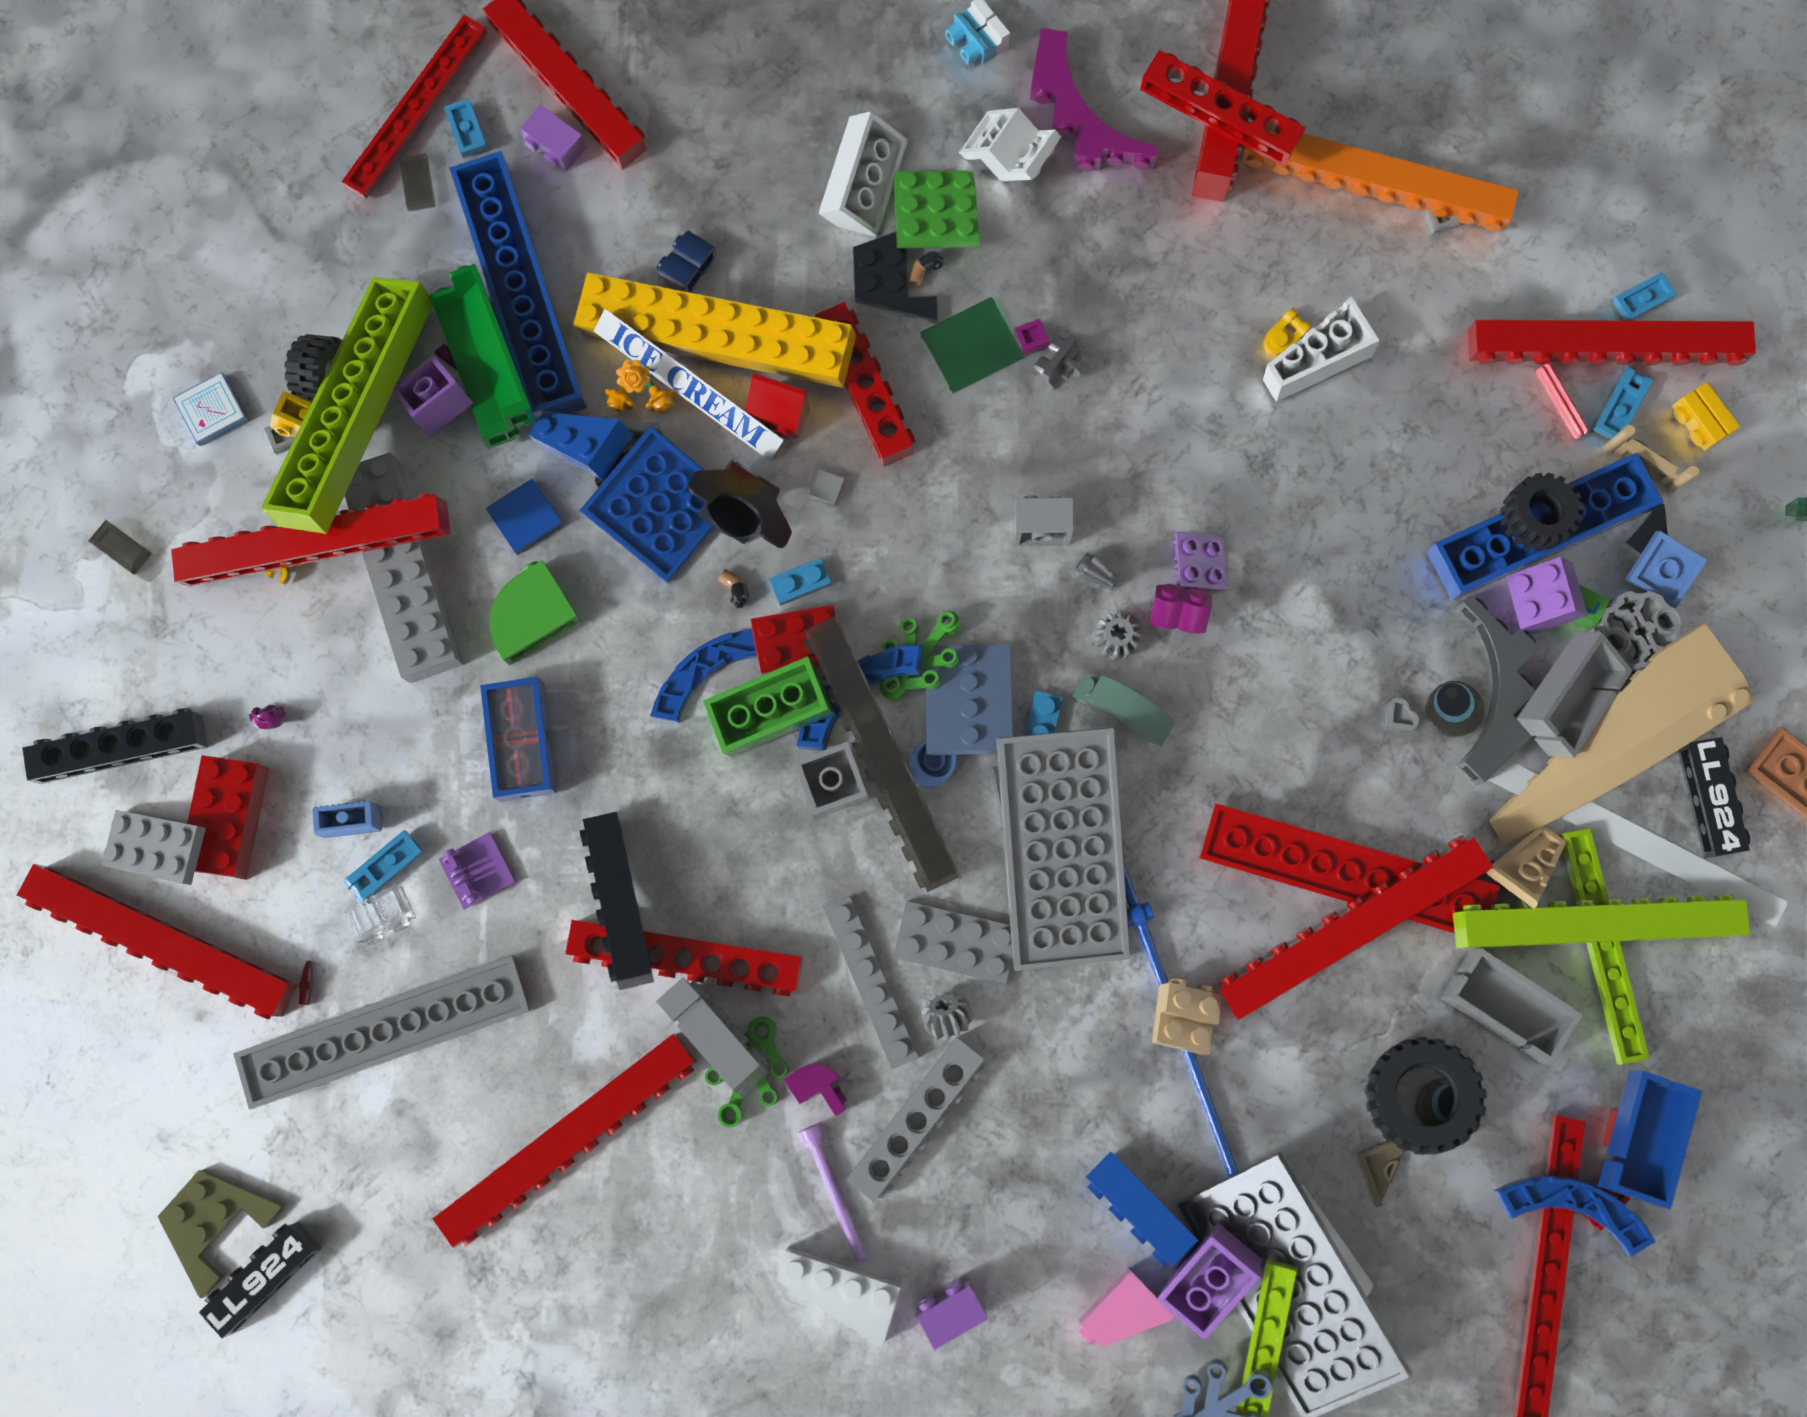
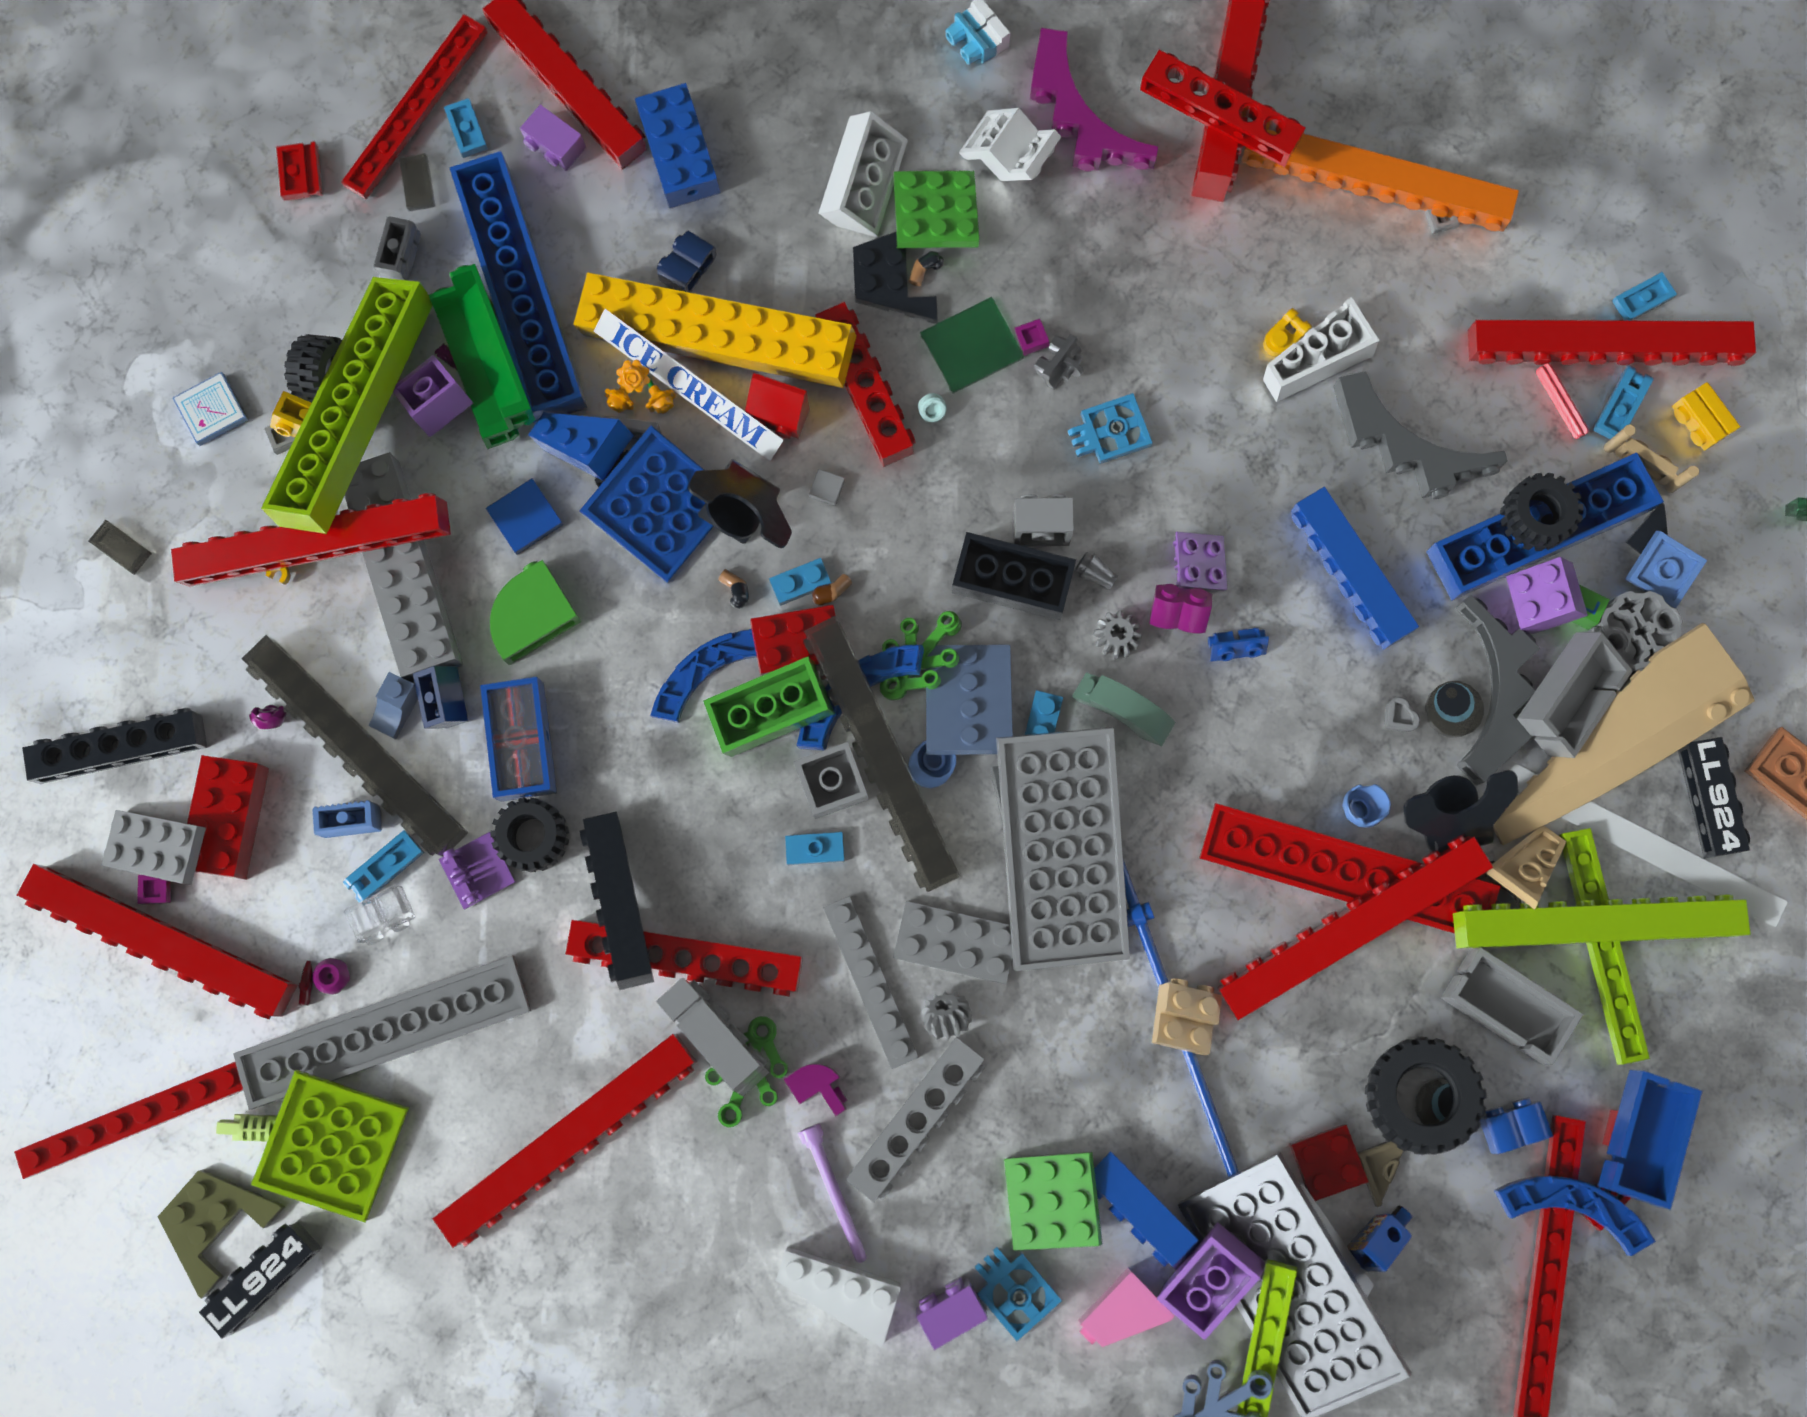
none -> red plate [14,1062,243,1179]
none -> magenta plate [137,875,171,905]
none -> yellowish green hinge [216,1114,277,1142]
none -> clear smoke brick [241,635,469,857]
none -> lime tile [251,1070,410,1223]
none -> red plate [276,141,323,201]
none -> magenta plate [313,958,350,995]
none -> sand blue arch [368,672,418,740]
none -> flat silver brick [373,216,421,281]
none -> dark blue brick [413,666,468,729]
none -> black tyre [490,797,569,872]
none -> blue brick [634,83,720,209]
none -> dark azure plate [785,832,845,865]
none -> arm [812,574,852,606]
none -> light aqua tile [918,393,947,422]
none -> black brick [952,532,1076,620]
none -> dark azure piece [975,1247,1062,1341]
none -> bright green plate [1004,1152,1103,1250]
none -> dark azure piece [1068,393,1153,464]
none -> blue hinge [1208,627,1269,662]
none -> red plate [1289,1124,1368,1201]
none -> blue brick [1291,486,1419,650]
none -> dark grey arch [1333,371,1508,499]
none -> medium blue hair [1342,784,1391,828]
none -> blue torso [1347,1205,1413,1272]
none -> black piece [1403,770,1518,853]
none -> blue brick [1480,1097,1553,1154]

